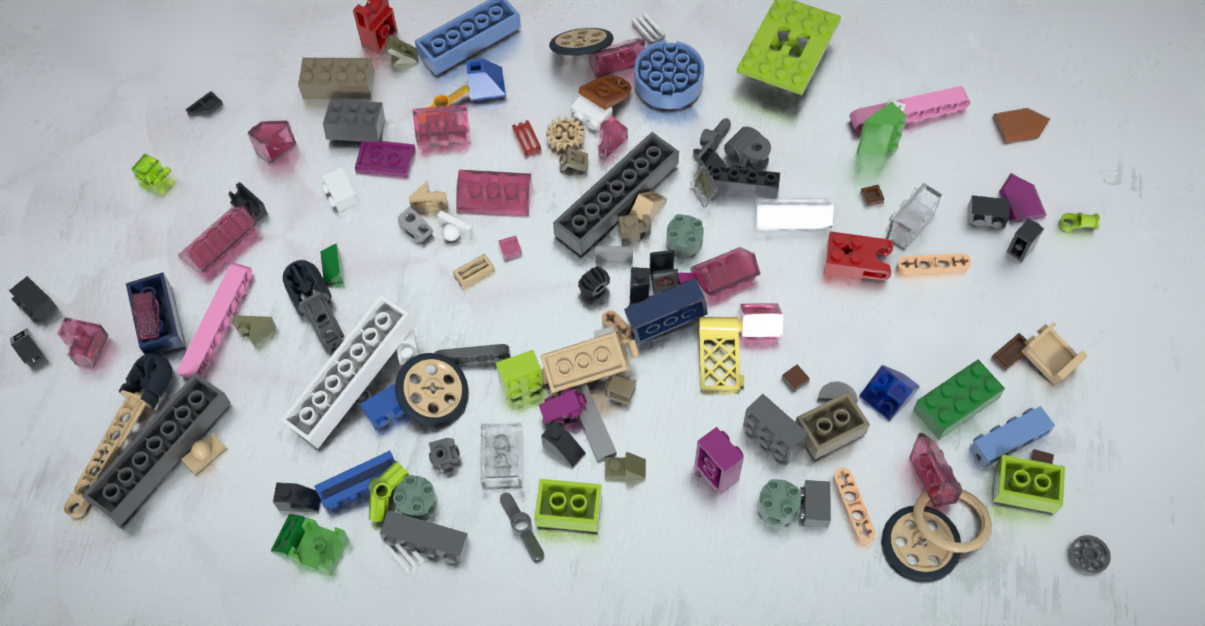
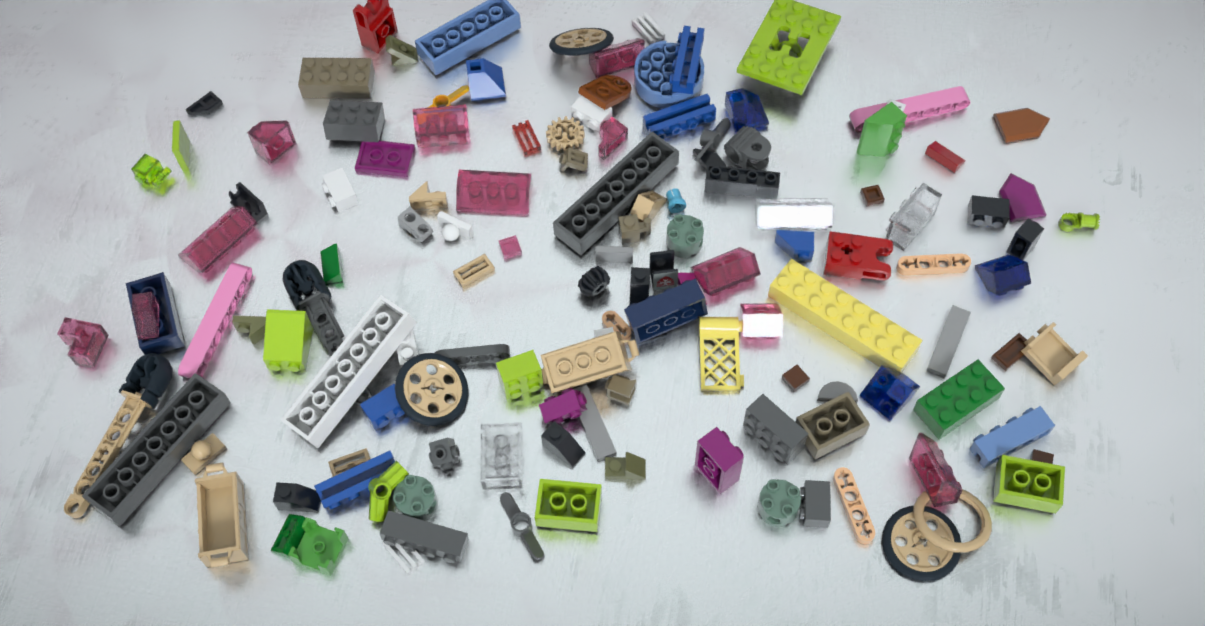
black brick [9,276,57,321] -> none
black slope [10,328,42,364] -> none
clear piece [689,165,719,208] -> none
dark grey wheel [1069,535,1111,575] -> none
none -> lime tile [172,120,190,171]
none -> tan container [195,462,249,568]
none -> lime slope [263,309,313,372]
none -> tan tile [328,448,370,477]
none -> blue brick [643,93,716,139]
none -> medium azure bush [666,188,686,213]
none -> blue brick [669,26,705,94]
none -> clear blue slope [725,88,769,132]
none -> light yellow brick [768,258,923,379]
none -> blue slope [775,230,814,261]
none -> red slope [925,141,966,173]
none -> light grey tile [927,305,971,378]
none -> clear blue slope [975,254,1031,296]

